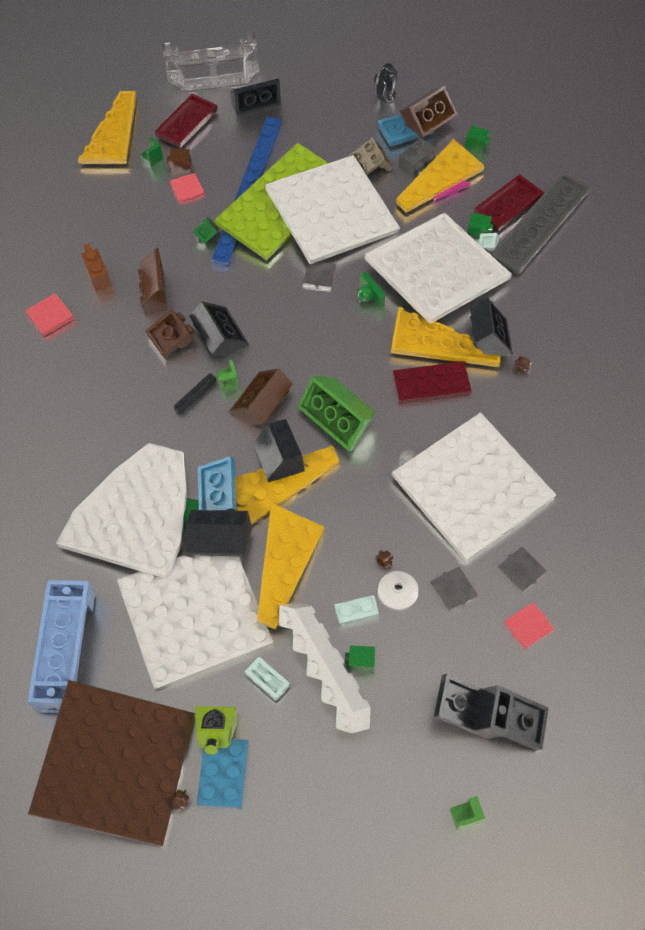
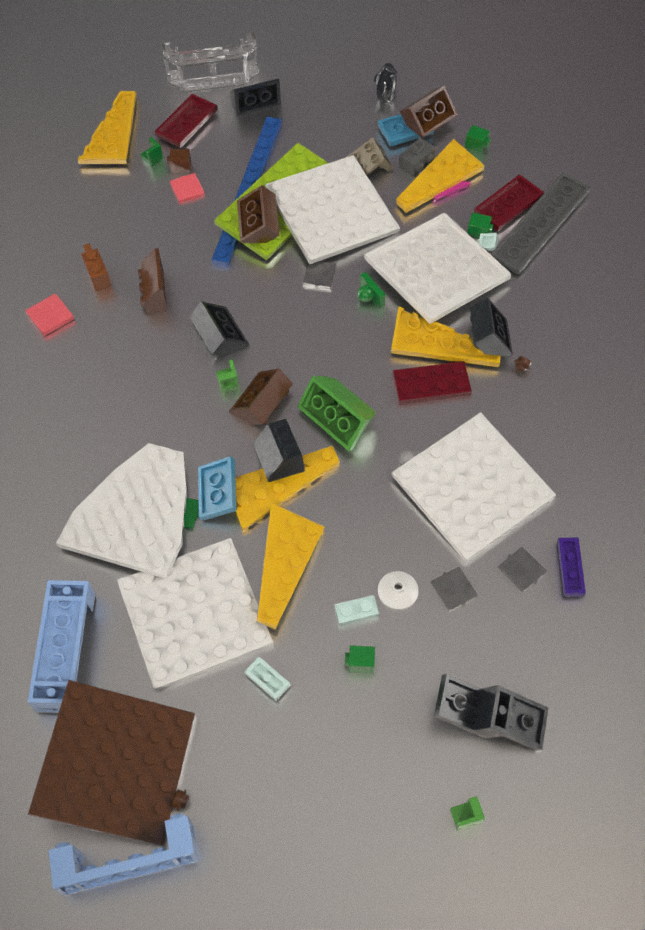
reddish brown plate [145,309,195,358] -> none
black axle [173,373,217,414] -> none
black slope [185,510,252,557] -> none
green panel [193,217,219,244] -> none
lime torso [195,706,237,755] -> none
dark azure plate [197,739,249,809] -> none
white brick [279,602,371,734] -> none
reddish brown plate [375,550,394,569] -> none
coral piece [504,602,554,649] -> none
none -> light blue plate [48,814,200,895]
none -> reddish brown slope [237,185,279,243]
none -> dark purple plate [557,537,586,597]

